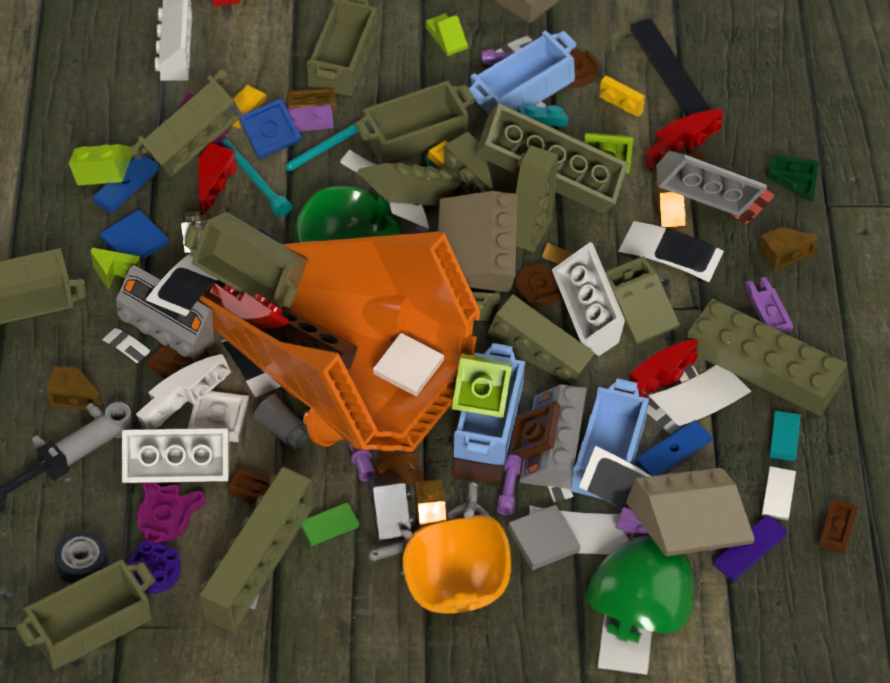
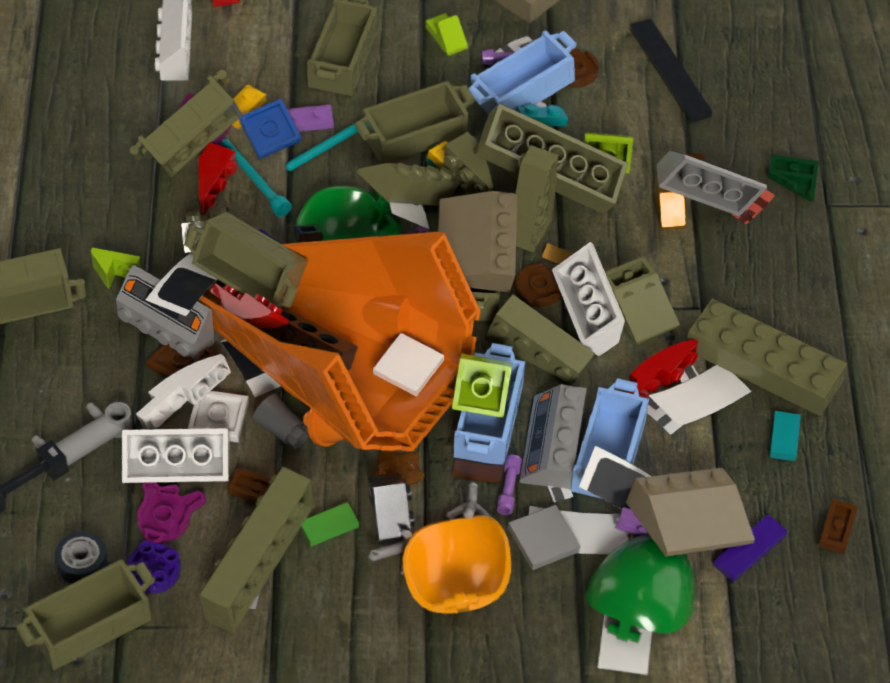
pearl gold slope [47,366,101,410] -> none
lime slope [69,144,132,185] -> none
blue tile [93,155,159,213] -> none
blue tile [100,210,169,261] -> none
white sticker [102,328,150,363] -> none
pearl gold tile [287,88,335,111] -> none
white sticker [340,150,377,172] -> none
medium lavender axle [348,442,376,481] -> none
pearl gold slope [415,479,446,529] -> none
reddish brown tile [509,401,561,459] -> none
yellow plate [599,76,645,117] -> none
sticker [618,221,724,282] -> none
blue tile [636,420,712,476] -> none
red slope [645,109,724,172] -> none
medium lavender hinge [745,277,793,334] -> none
pearl gold slope [758,227,818,271] -> none
white slope [762,467,796,521] -> none
none -> black slope [294,224,323,243]

